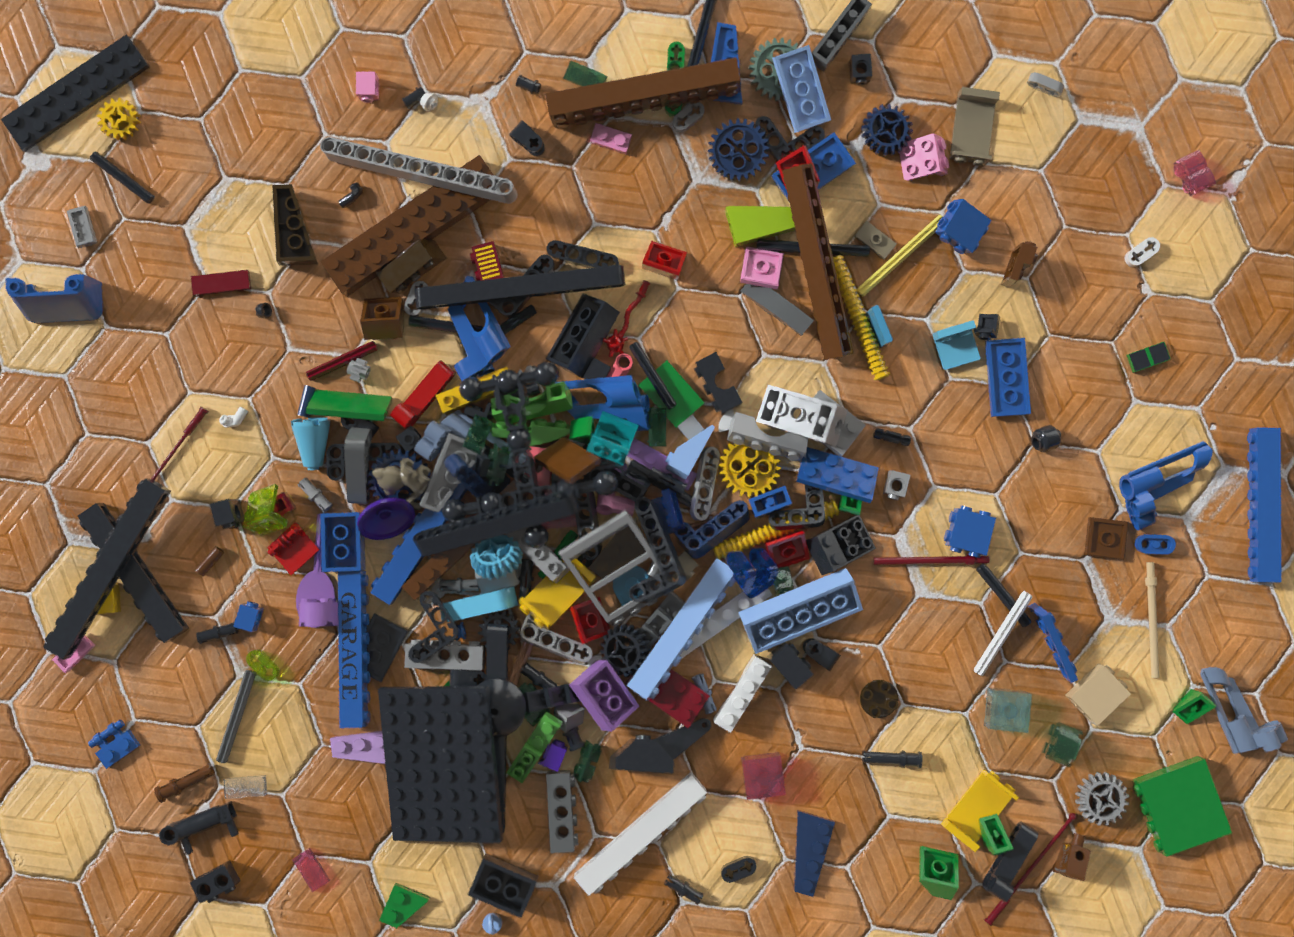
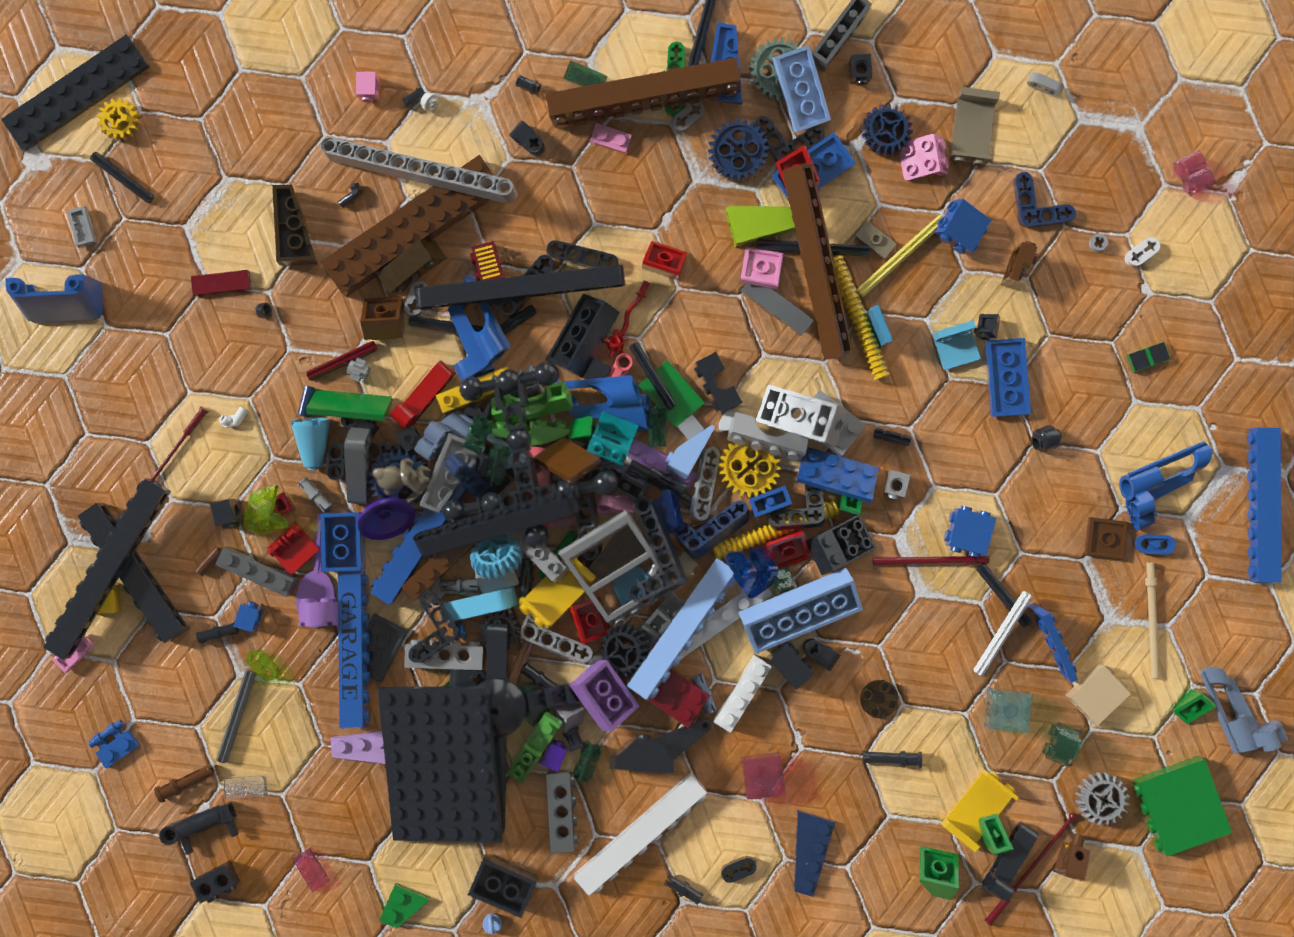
none -> dark grey arch [215,547,299,597]
none -> dark blue beam [1013,172,1076,228]
none -> light grey bush [1089,234,1108,252]

